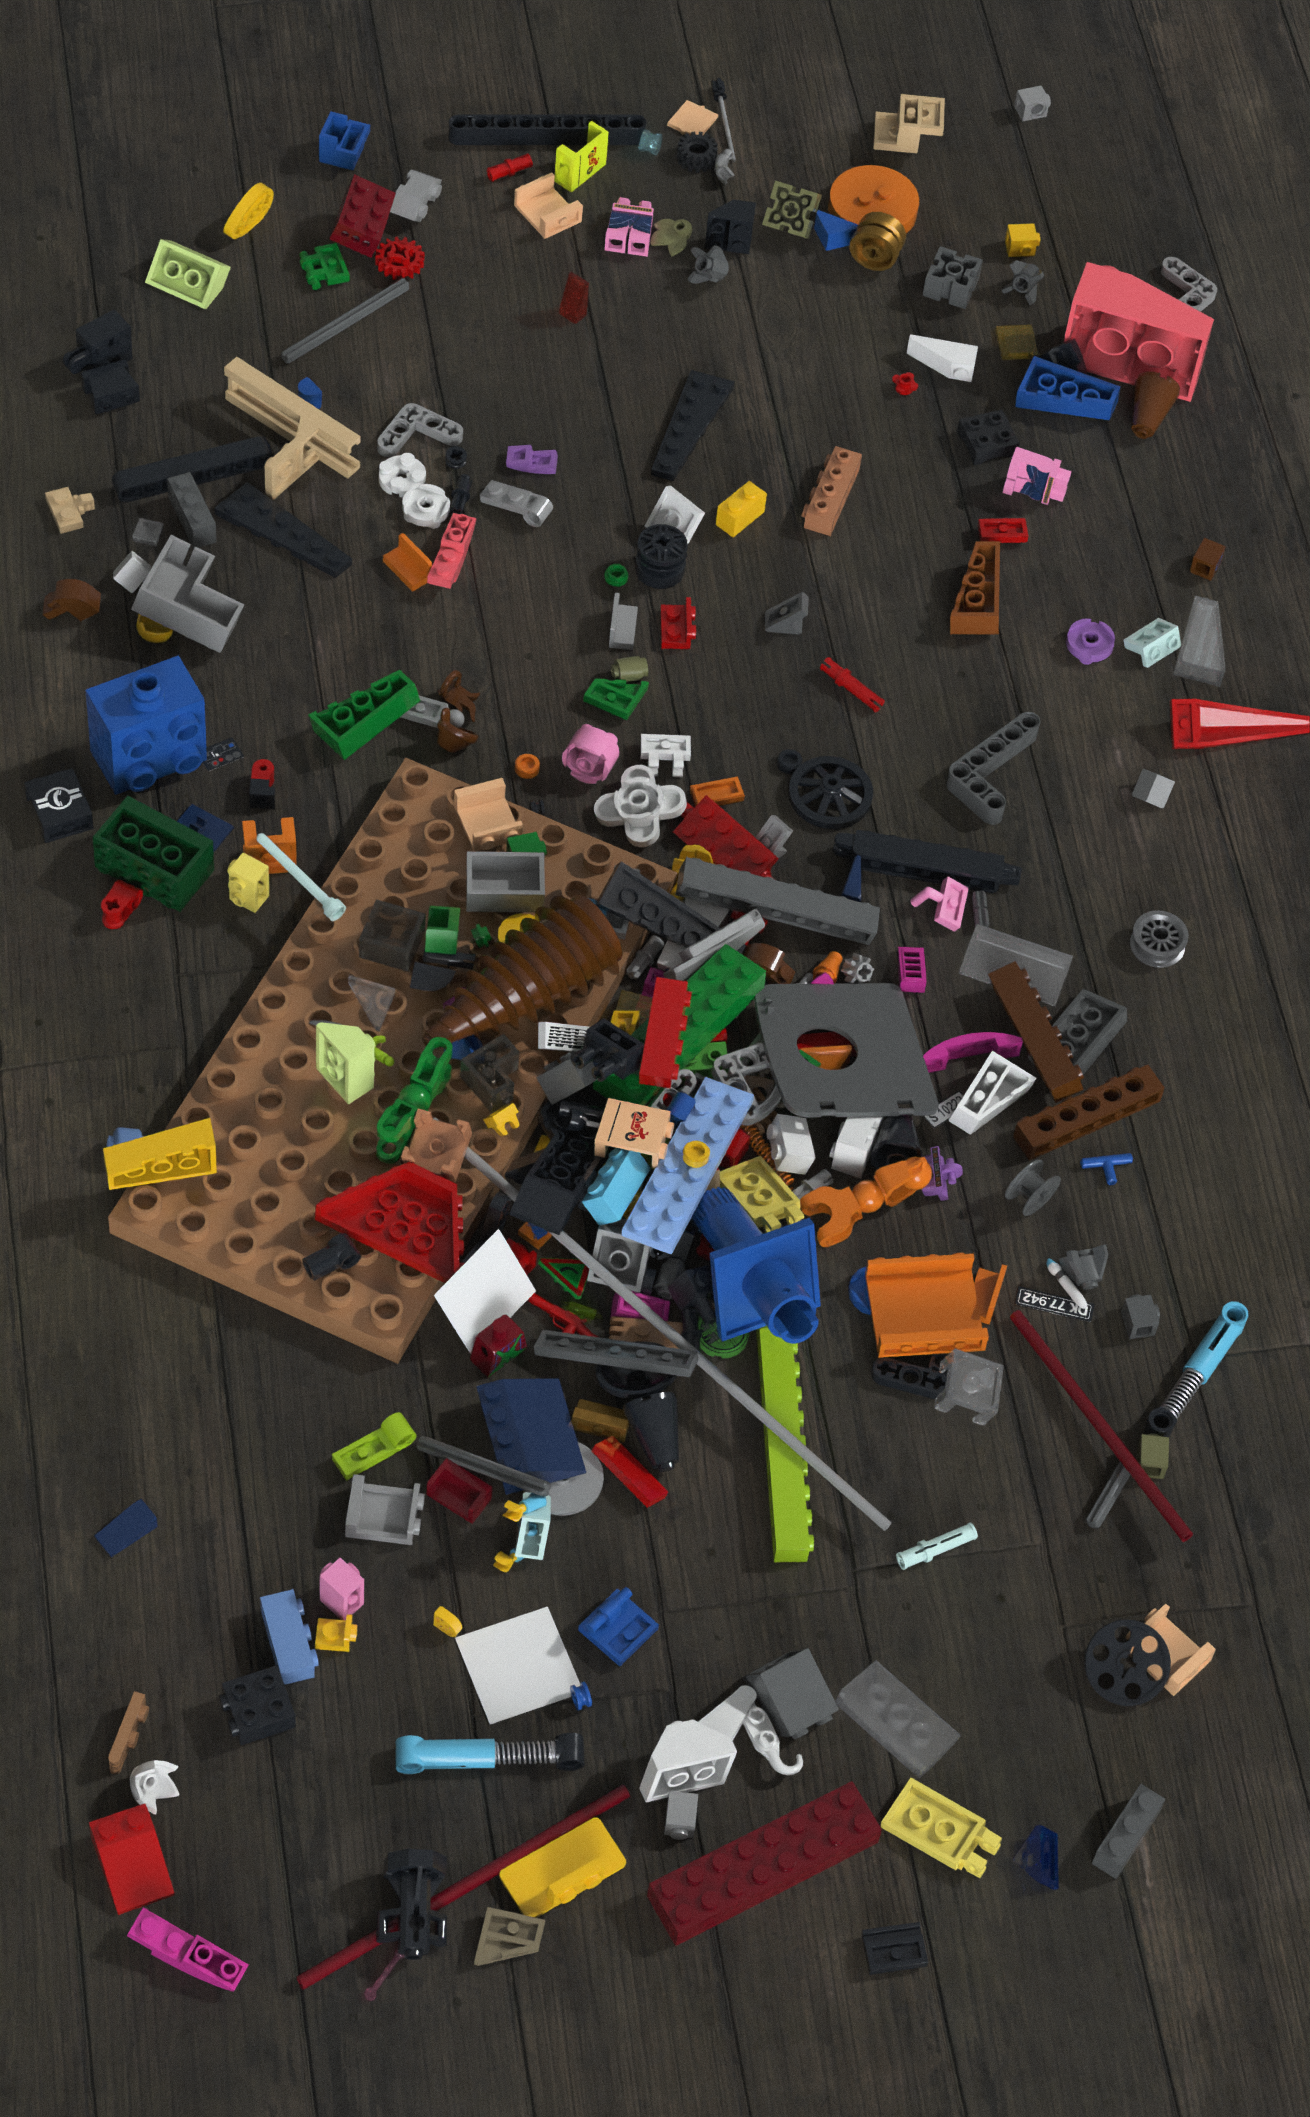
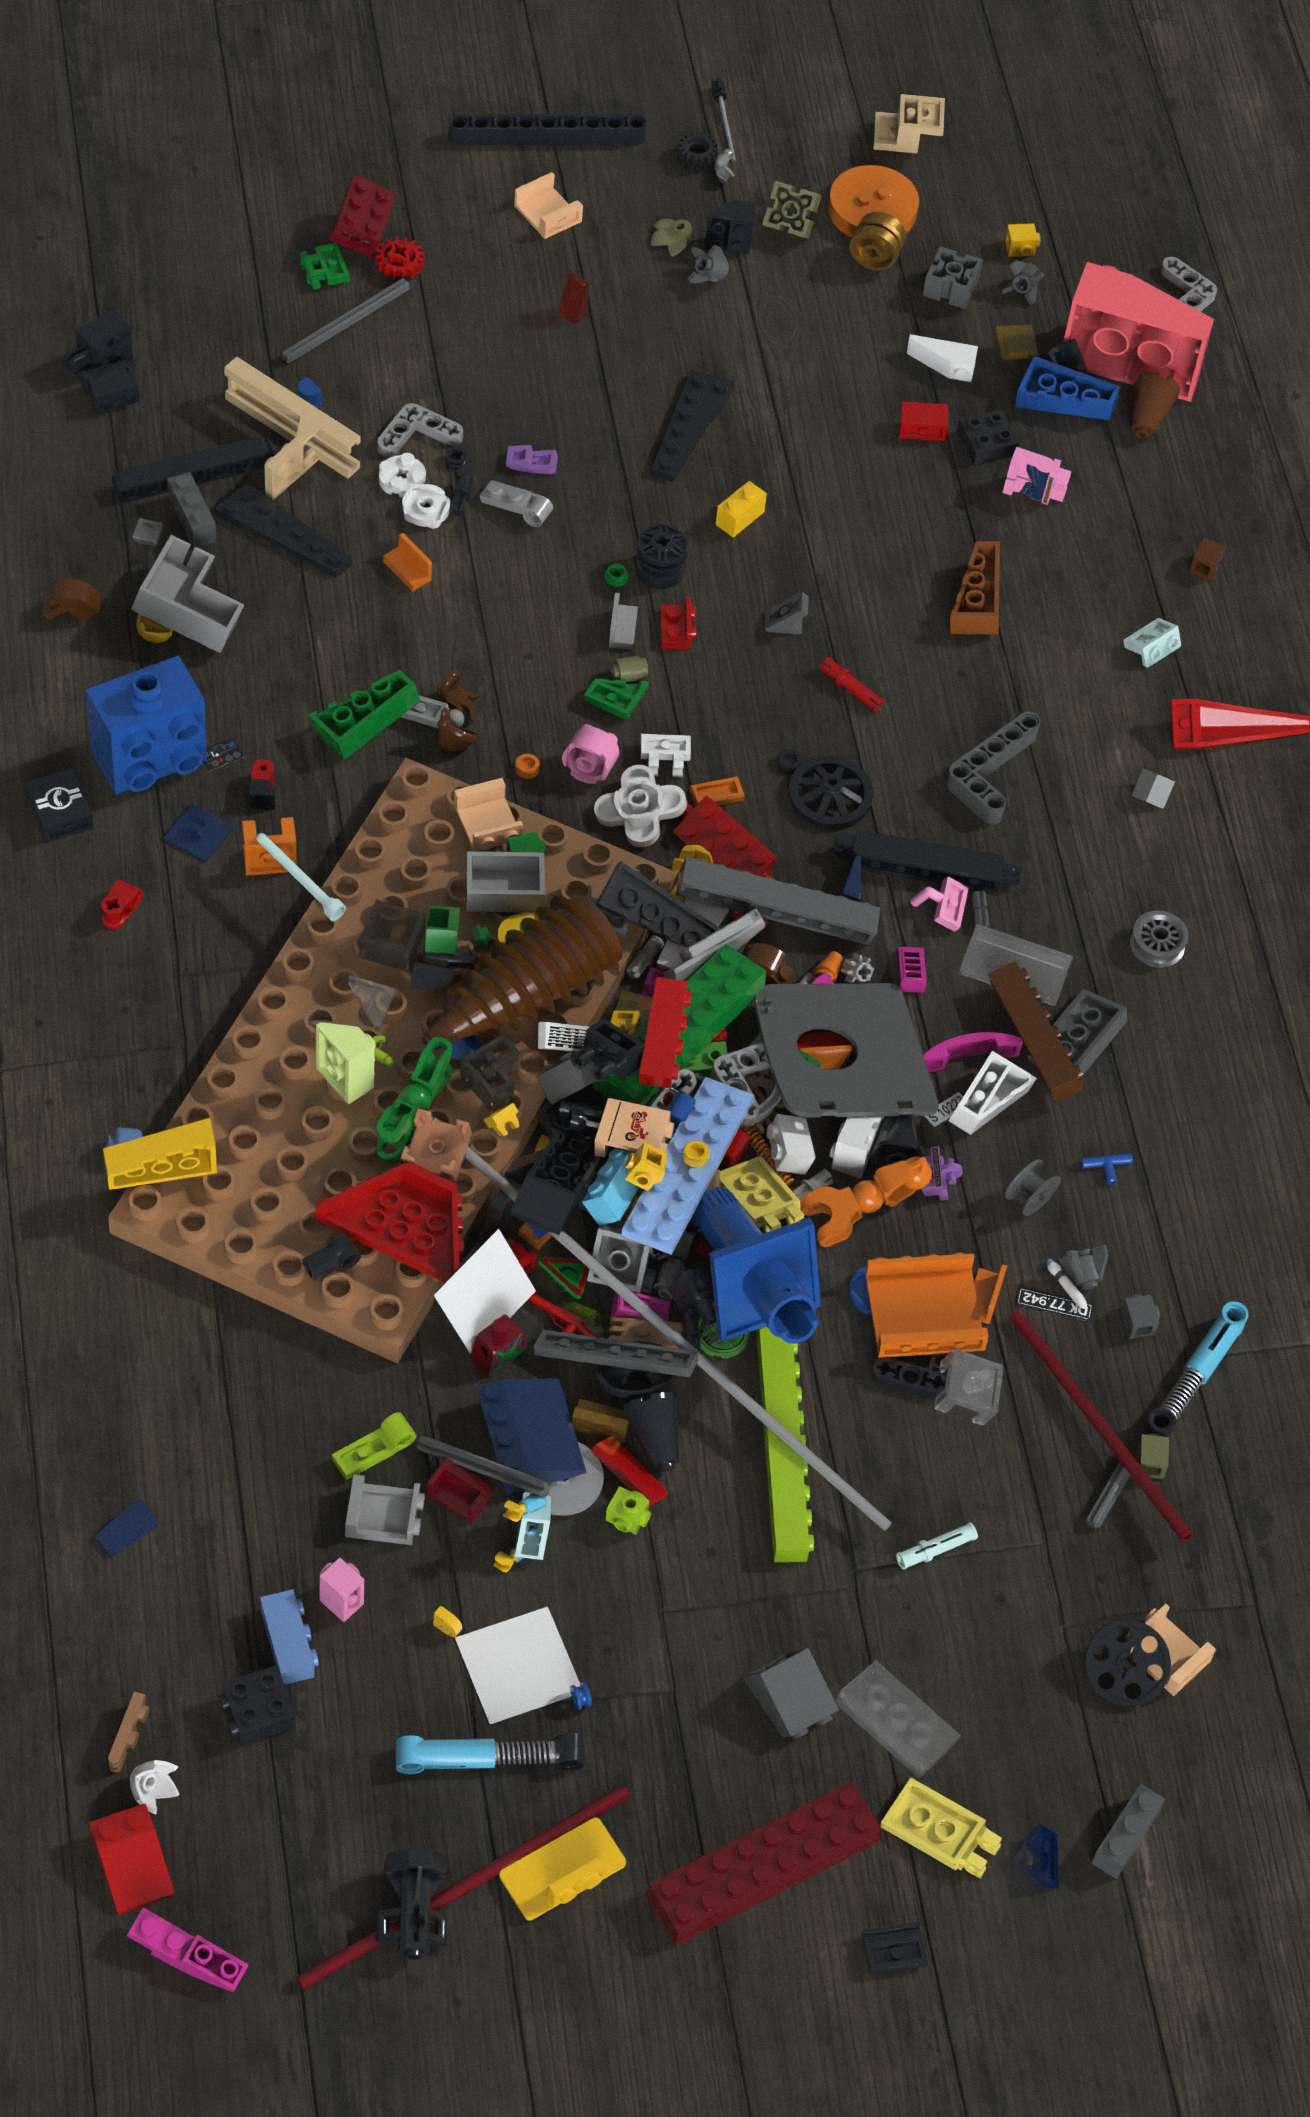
tan hinge [45,487,95,534] -> none
dark green brick [93,796,214,912] -> none
white panel [113,551,151,593] -> none
yellowish green slope [145,239,231,309] -> none
yellow piece [223,183,274,239] -> none
light yellow brick [227,853,269,913] -> none
yellow bracket [315,1614,357,1652] -> none
blue plate [319,111,370,170] -> none
clear pink hinge [365,1949,404,2001] -> none
light grey brick [390,170,442,222] -> none
coral slope [427,513,476,589] -> none
dark tan wing [474,1907,545,1966] -> none
red pin [486,153,533,182] -> none
neon yellow panel [554,121,609,192] -> none
blue plate [578,1587,659,1667] -> none
bright pink hips [605,197,654,257] -> none
clear light blue wheel [639,129,663,156] -> none
white slope [639,1685,803,1802] -> none
white tile [645,486,705,543] -> none
light grey brick [664,1791,698,1840] -> none
light nougat piece [667,100,718,135] -> none
light grey slope [755,815,793,858] -> none
nougat brick [802,446,862,536] -> none
blue slope [814,210,858,251] -> none
red plate [892,372,918,395] -> none
red plate [978,518,1028,543] -> none
reddish brown brick [1013,1064,1165,1161] -> none
light grey brick [1014,86,1051,122] -> none
medium lavender plate [1066,619,1115,665] -> none
clear slope [1173,596,1226,687] -> none
none -> lime brick [606,1486,651,1535]
none -> yellow brick [624,1142,667,1191]
none -> red panel [899,402,948,441]

